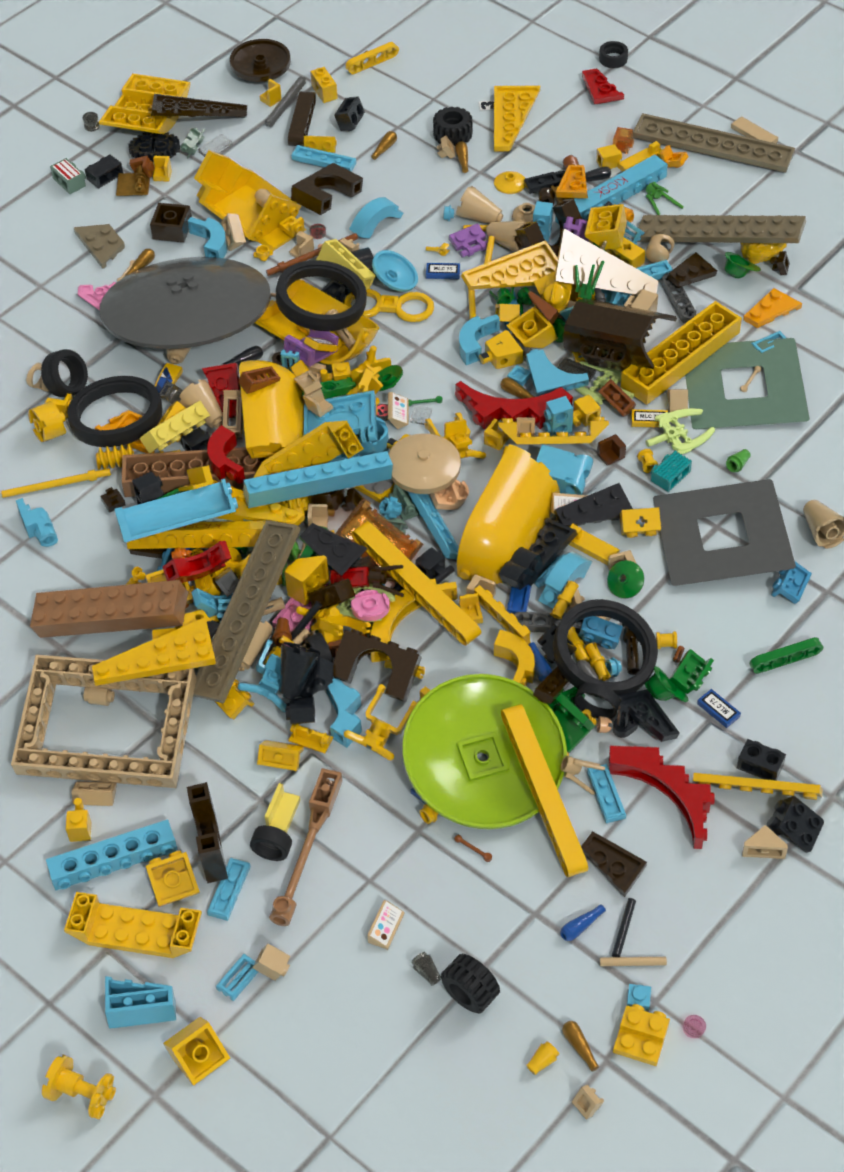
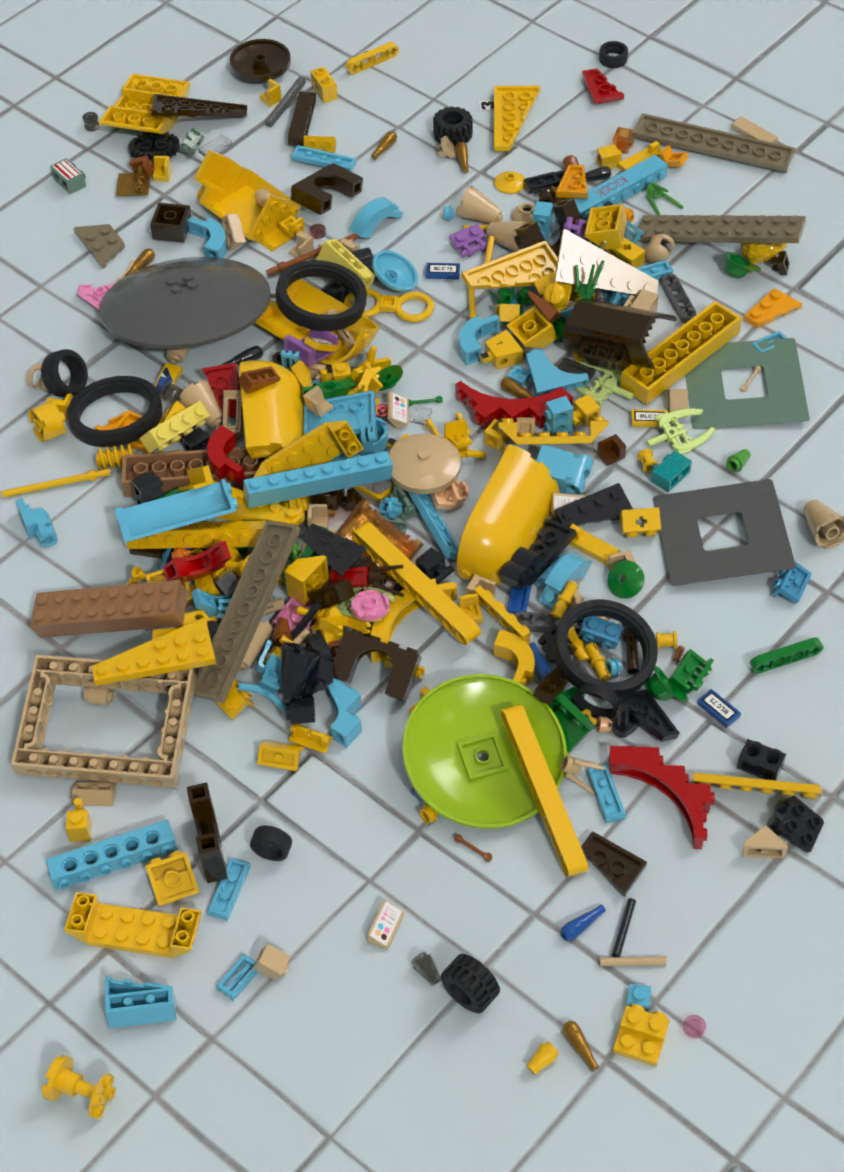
black brick [84,154,123,189] -> none
dark brown tile [100,487,126,513] -> none
yellow slope [163,1017,230,1085] -> none
yellow plate [253,245,273,261] -> none
light yellow panel [265,783,300,833] -> none
medium nougat bar [269,768,343,926] -> none
tan tile [294,370,322,395] -> none
black brick [334,96,365,131] -> none
yellow piece [344,684,417,761] -> none
yellow hand [426,243,450,256] -> none
tan tile [572,1085,604,1119] -> none
dark orange brick [598,379,636,417] -> none
dark brown wing [668,252,718,288] -> none

